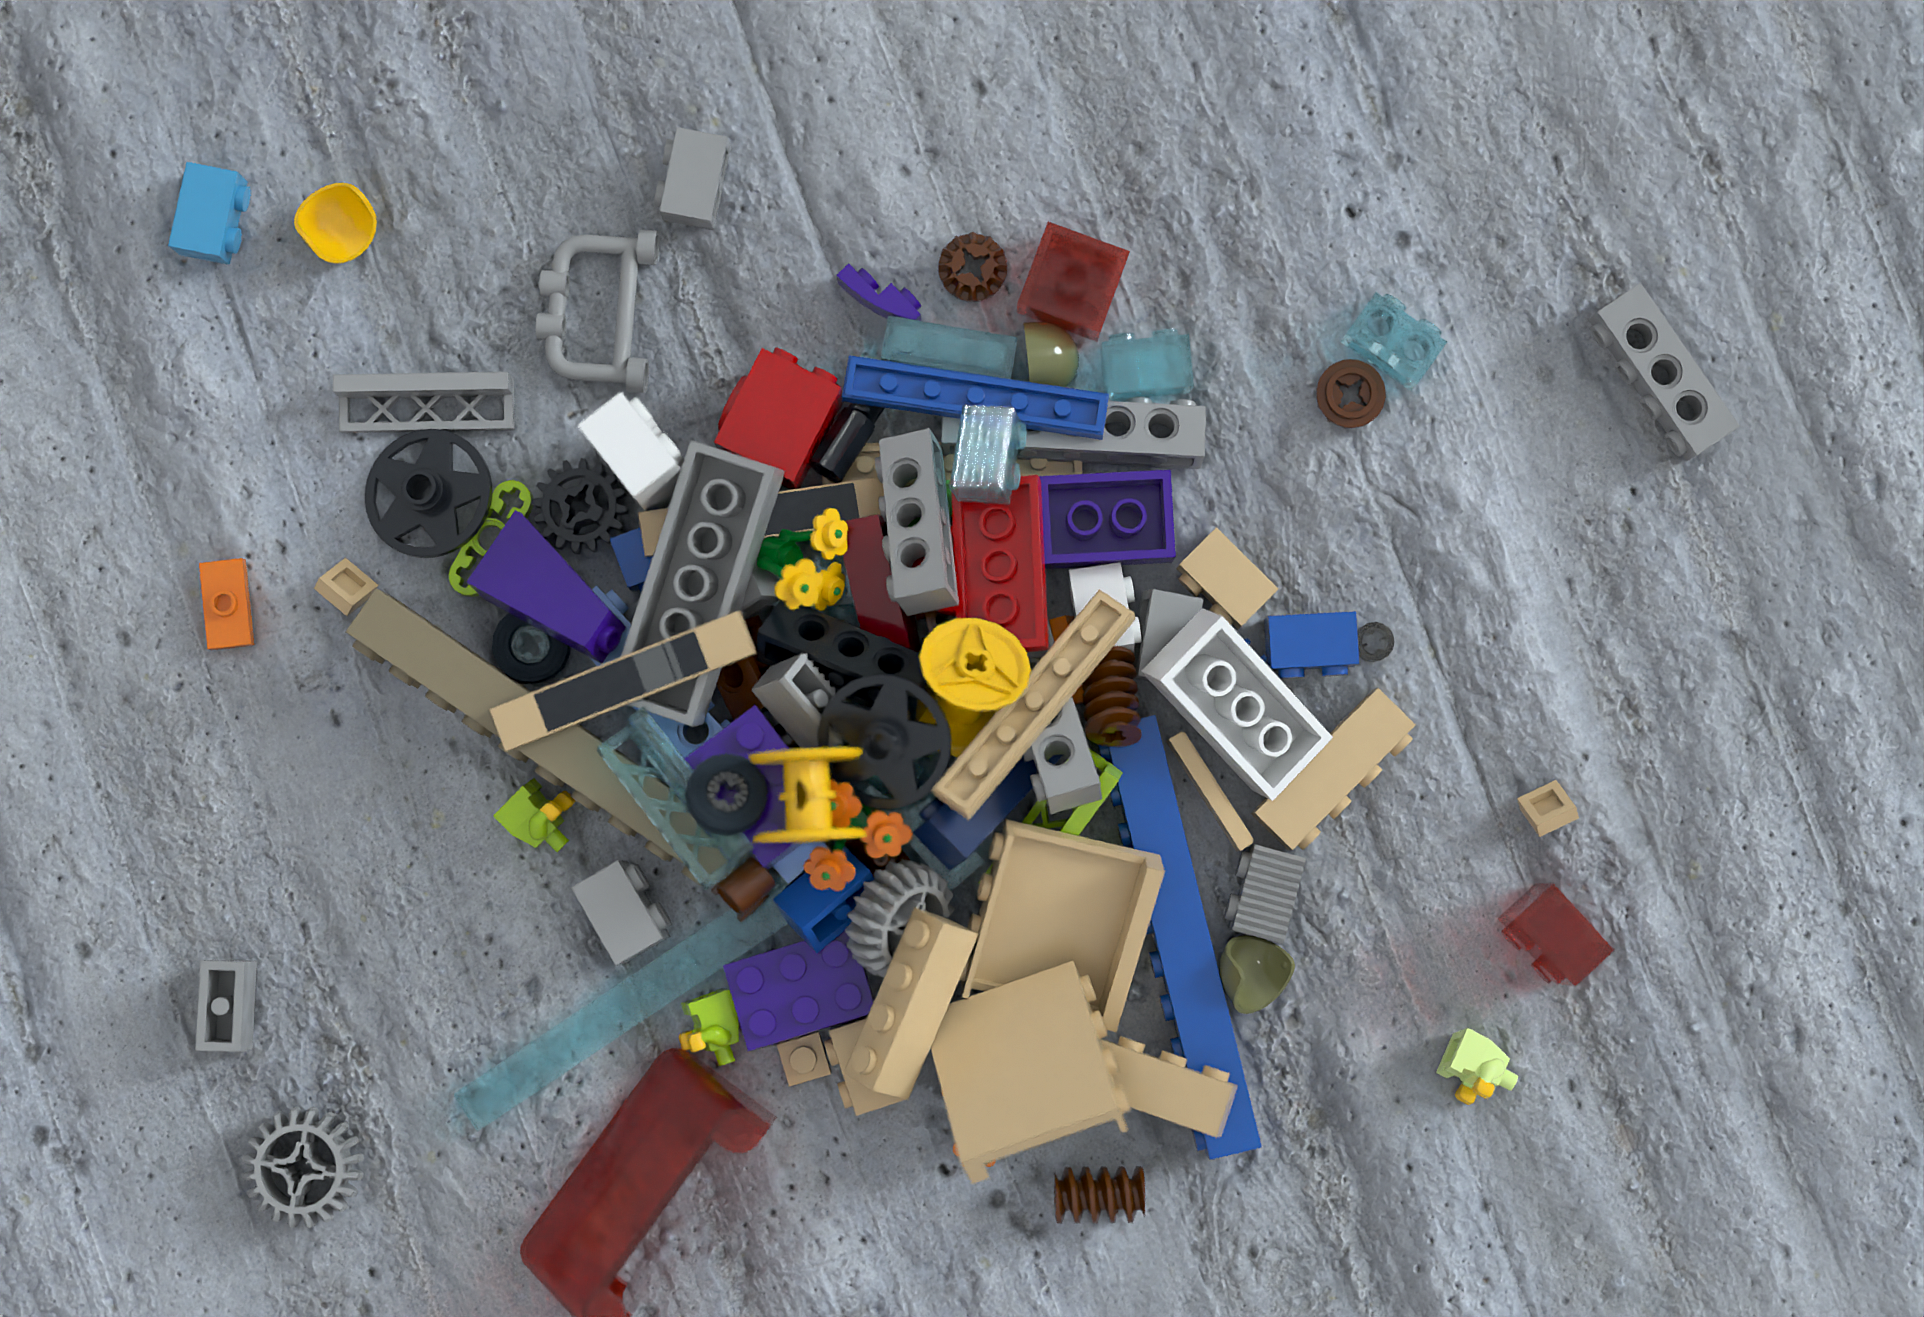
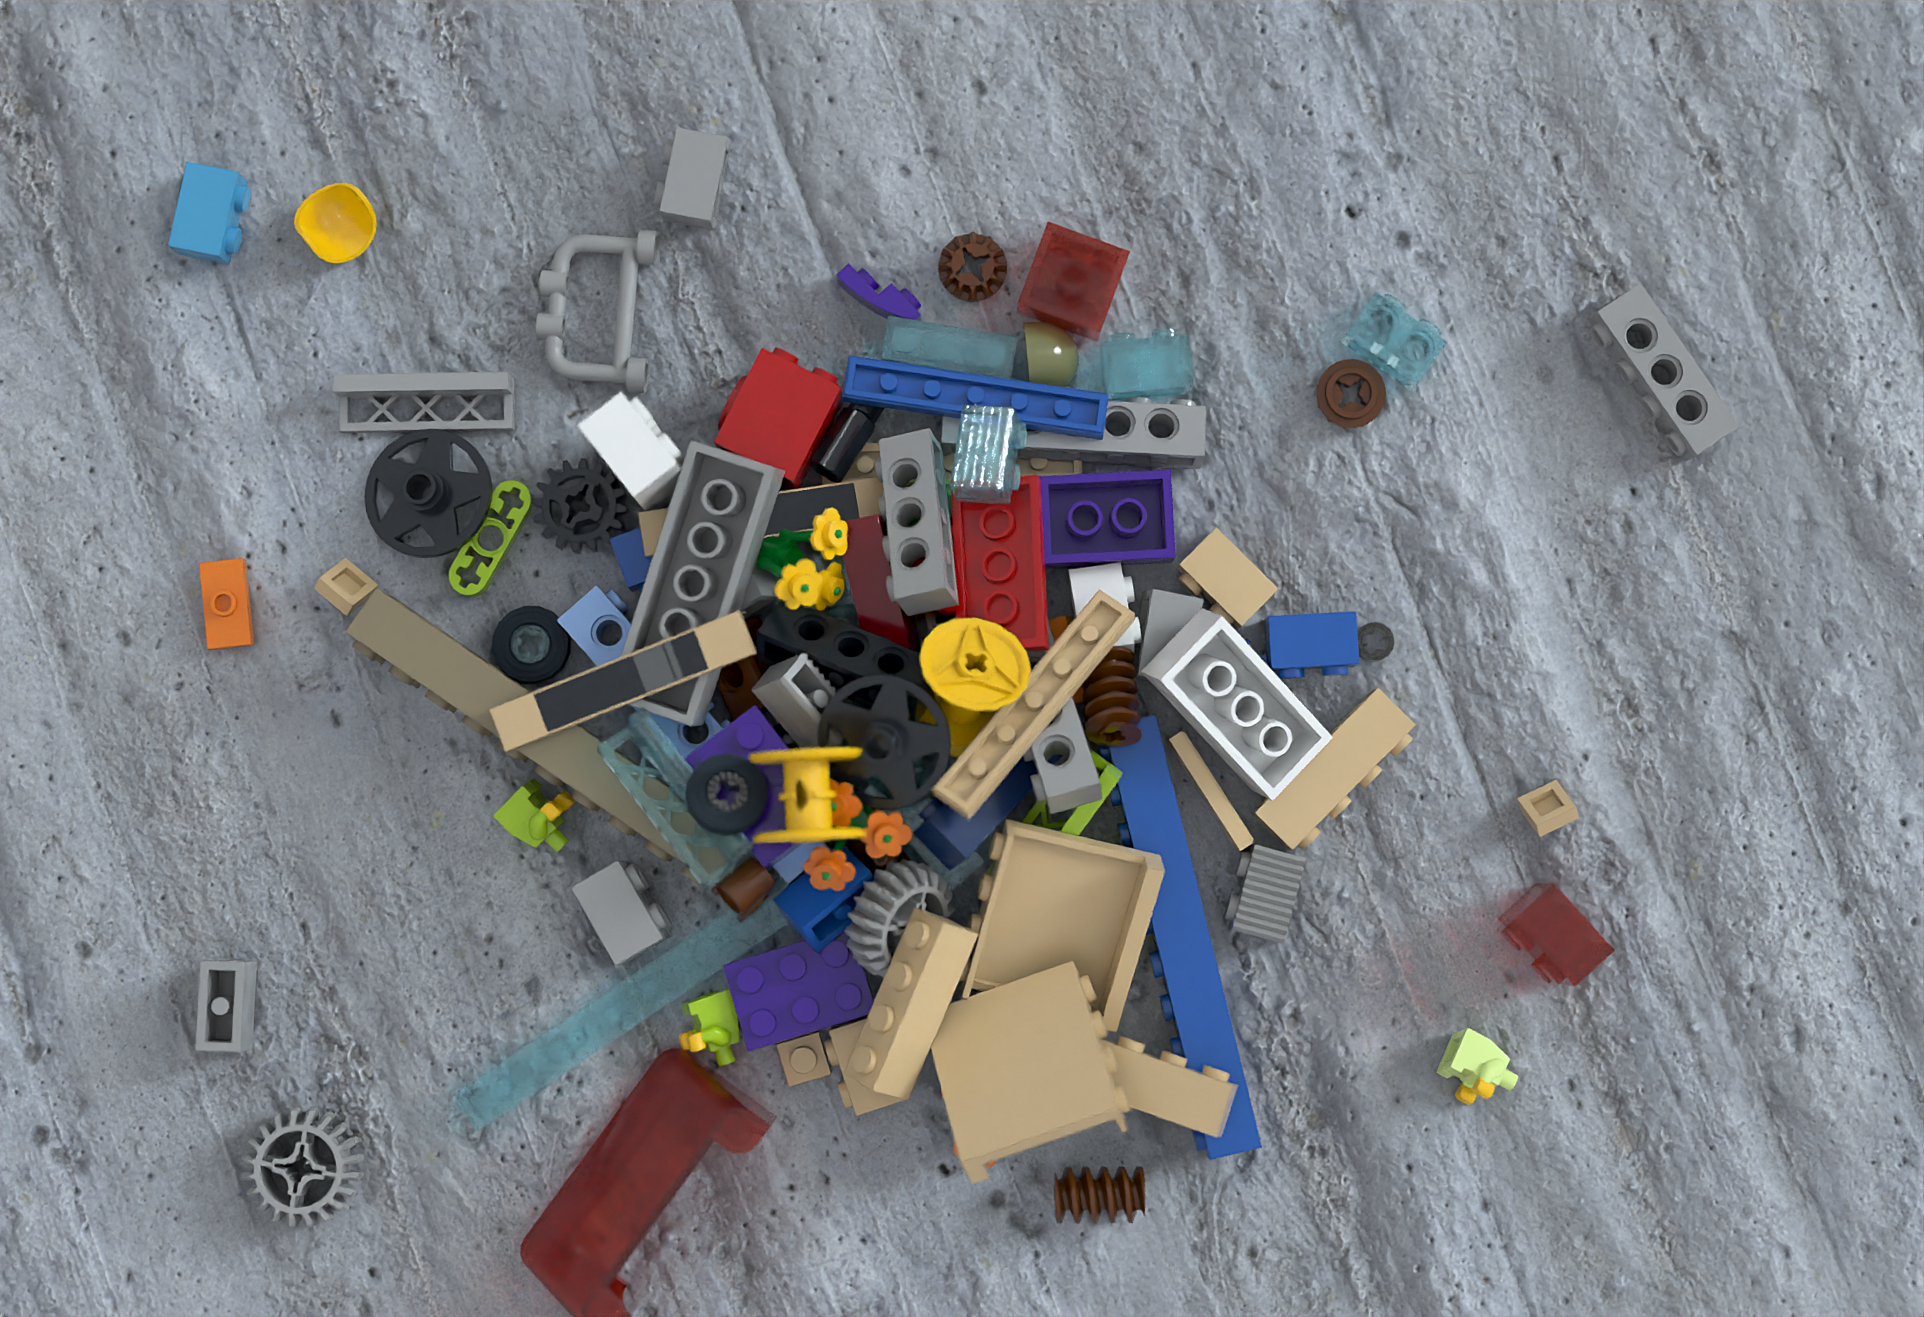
dark purple slope [467,510,627,664] -> none
olive helmet [1219,935,1295,1014] -> none

